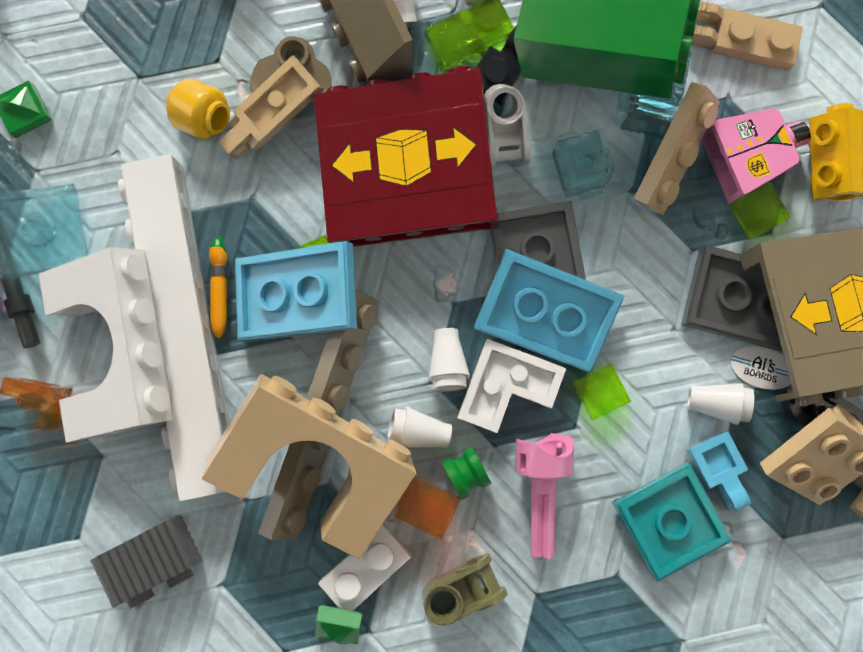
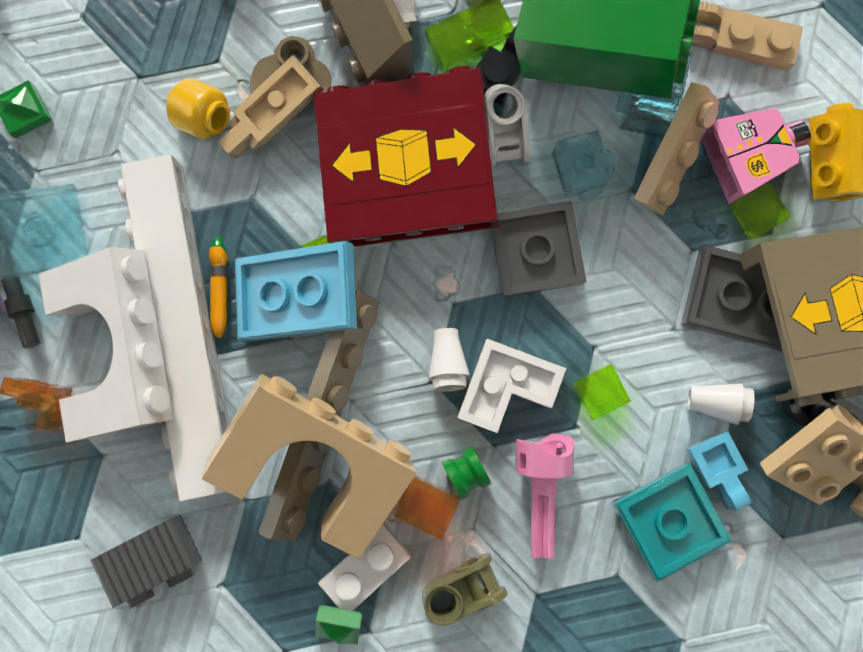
white cone [387,406,452,449] -> none
medium azure tile [474,249,625,373] -> none
white sticker [731,346,791,390] -> none

